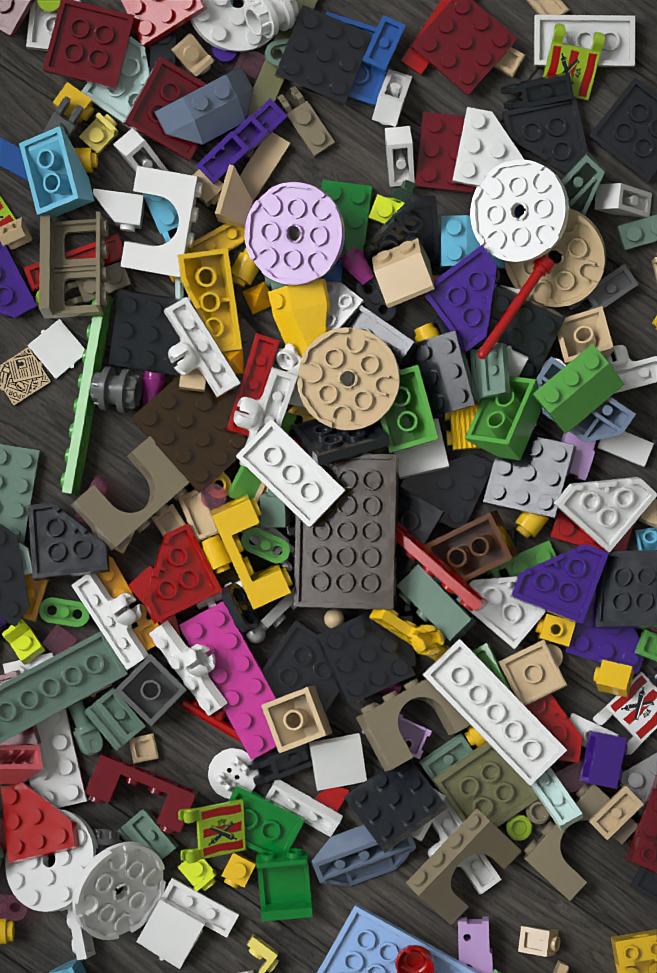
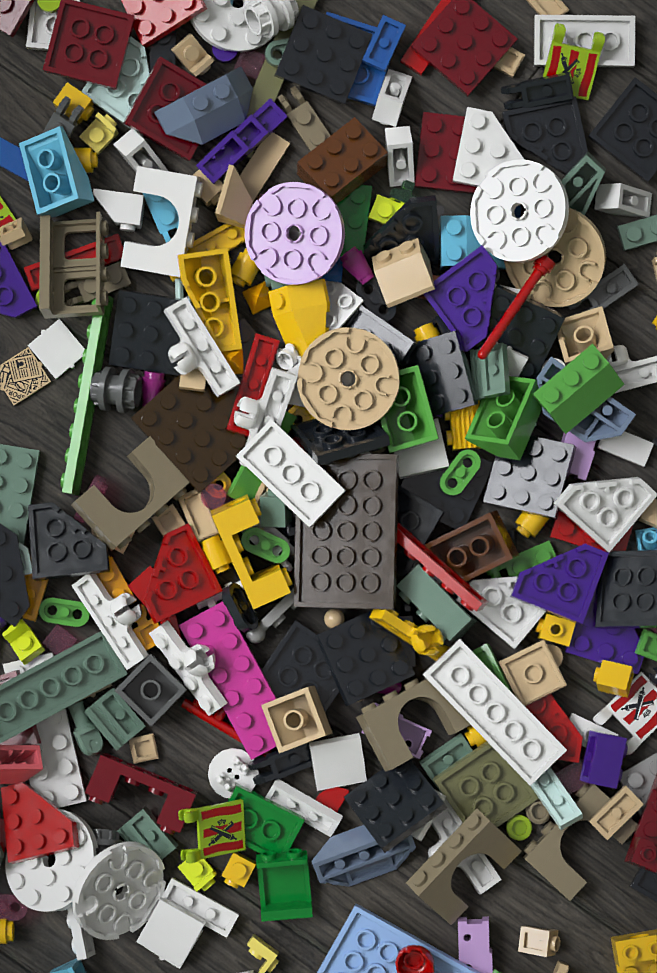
none -> reddish brown brick [297,117,388,204]
none -> bright green plate [440,450,481,496]

